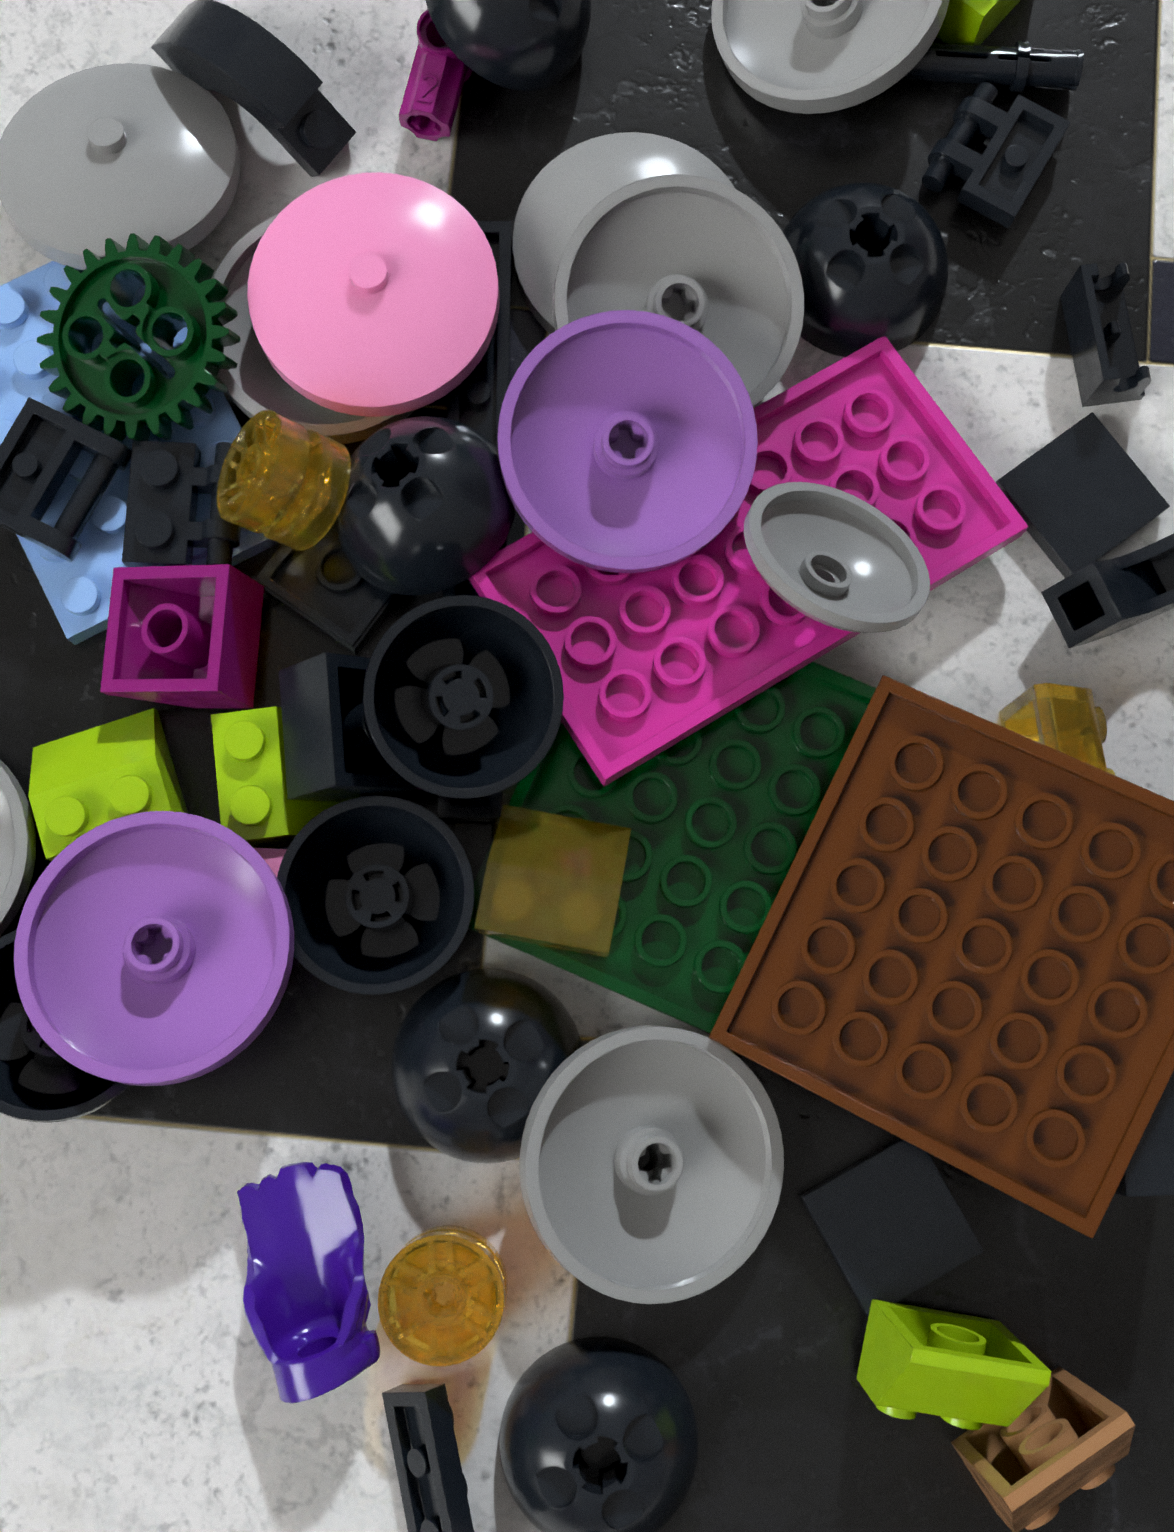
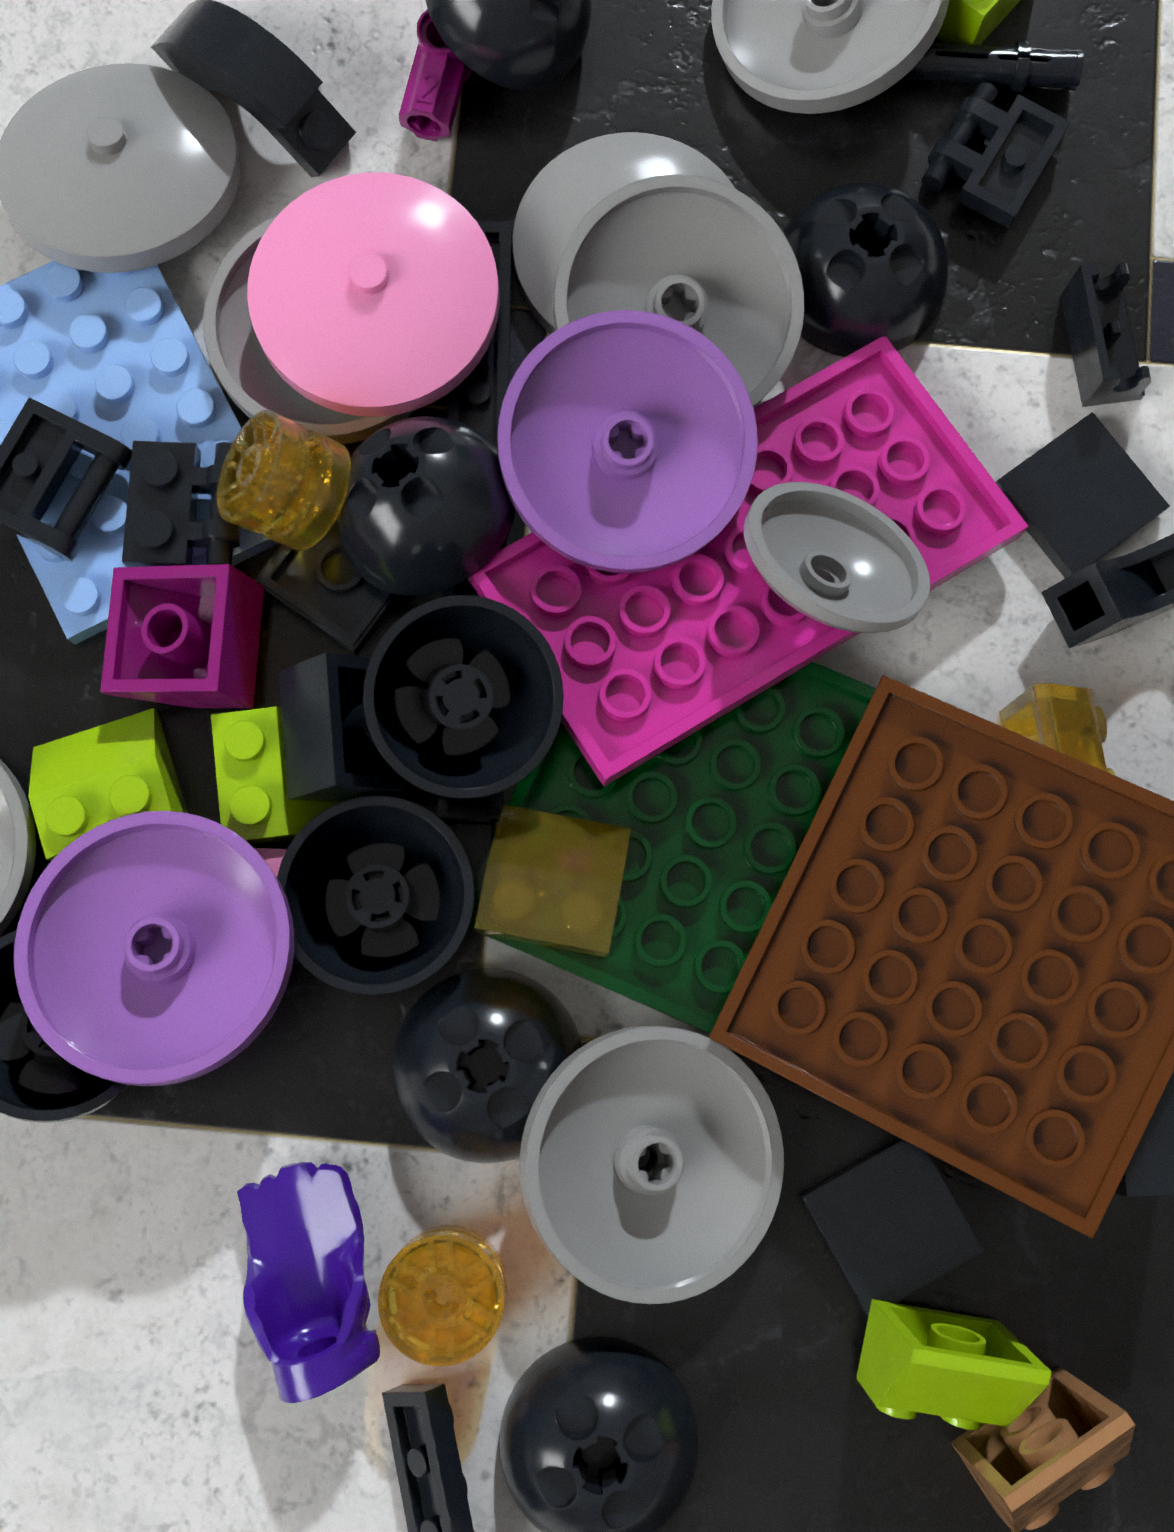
dark green gear [37,233,240,442] -> none

